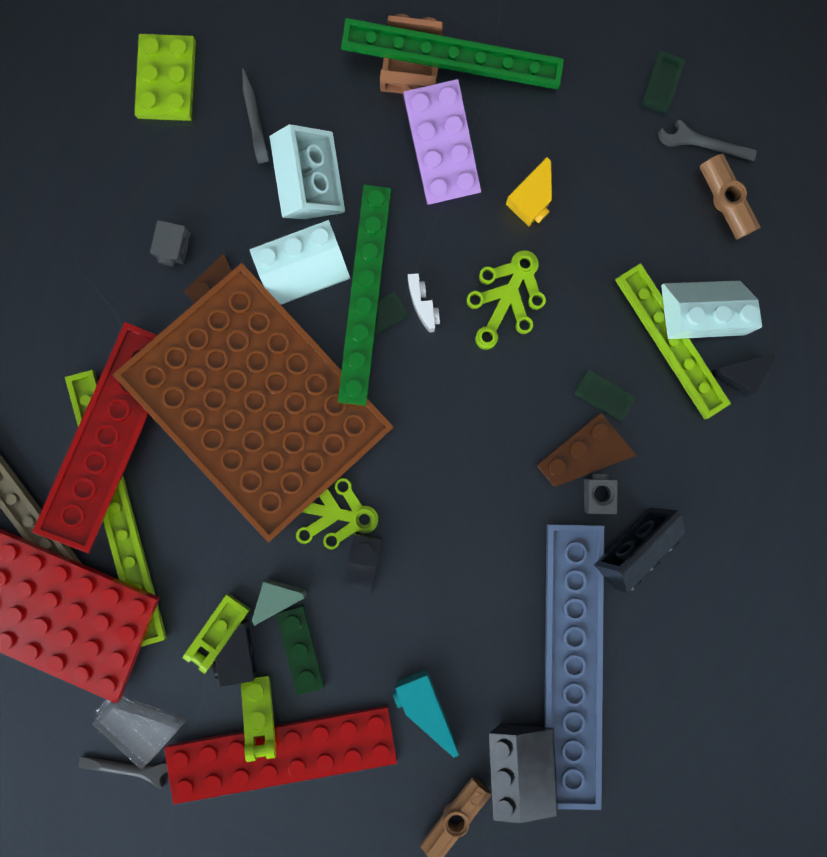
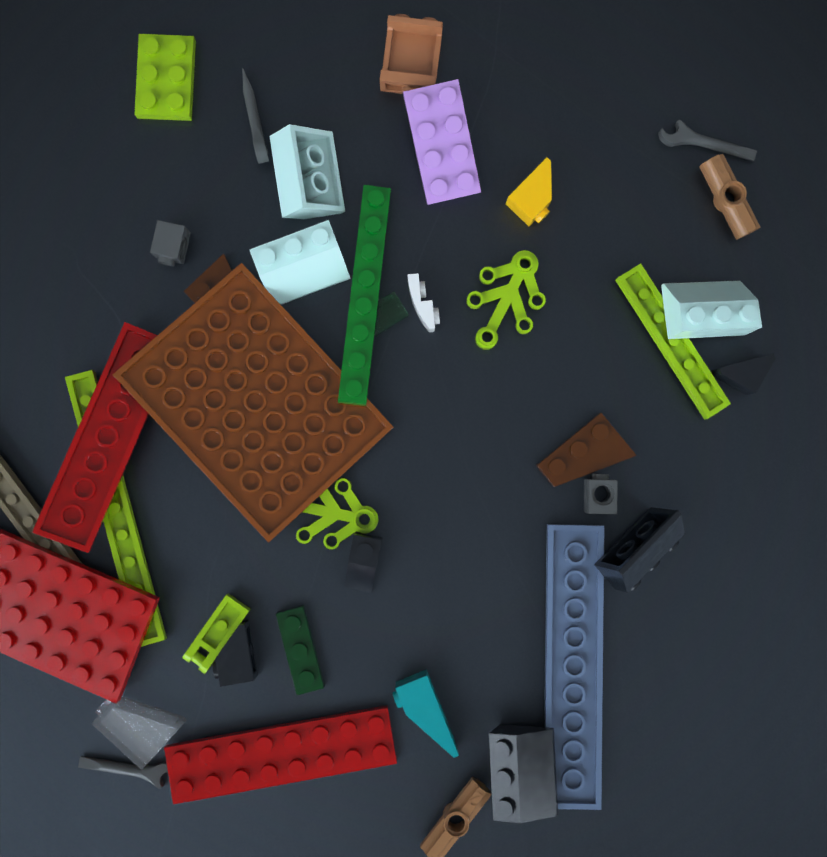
lime plate [241,676,276,762] -> none
sand green slope [252,579,307,626] -> none
green plate [341,18,564,89] -> none
clear green tile [573,370,636,422] -> none
clear green tile [641,51,686,114] -> none

